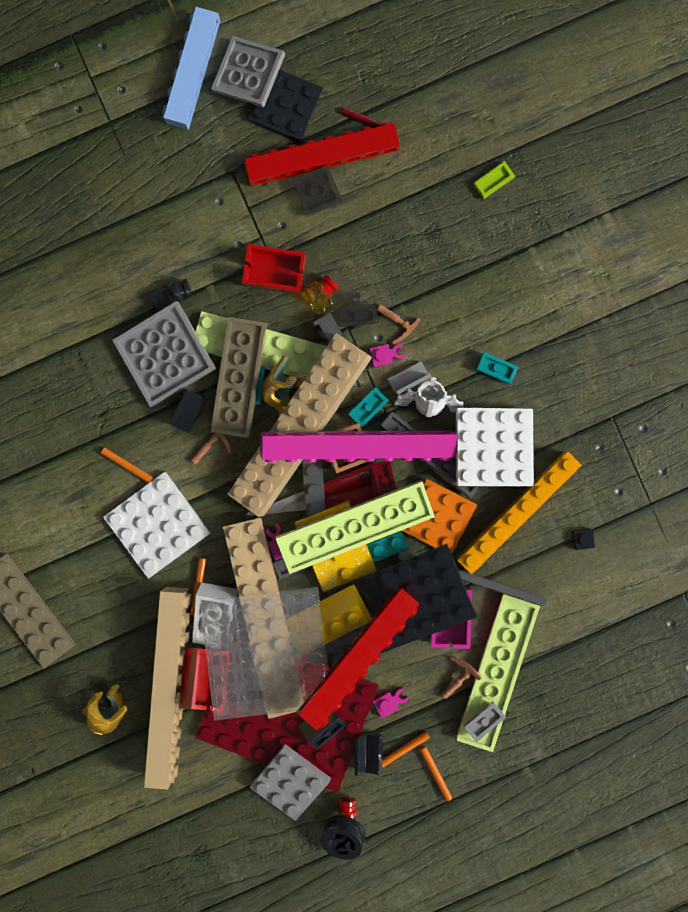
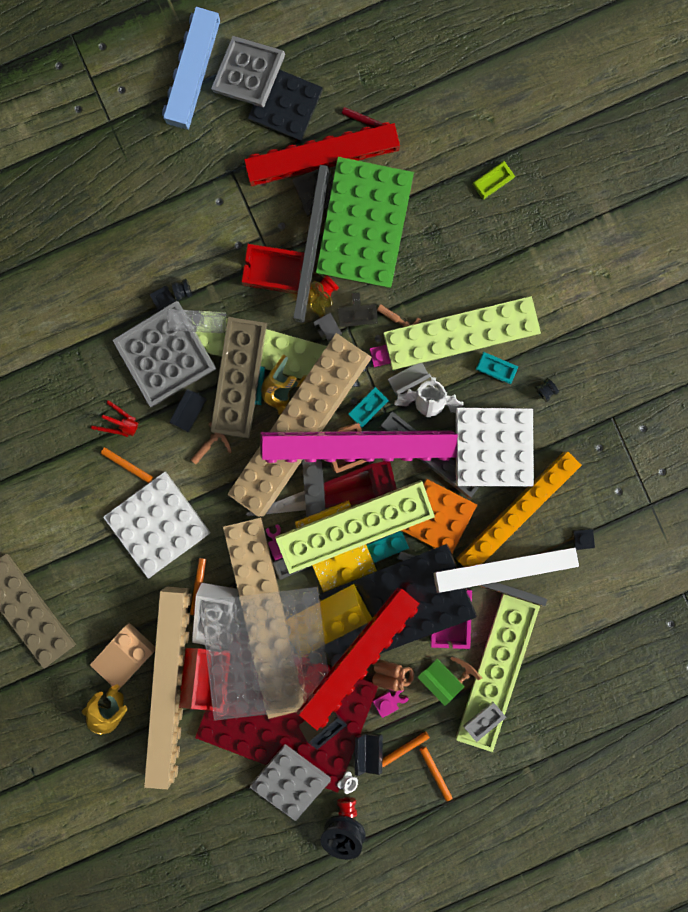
none -> light nougat slope [90,623,156,690]
none -> red plant [91,400,139,437]
none -> clear plate [167,309,227,333]
none -> dark grey tile [294,165,330,323]
none -> bright green plate [316,157,414,288]
none -> white plate [337,771,358,794]
none -> nougat piece [372,659,414,691]
none -> yellowish green plate [383,296,541,370]
none -> bright green panel [418,659,465,706]
none -> white tile [433,548,579,593]
none -> black wheel [535,378,559,402]

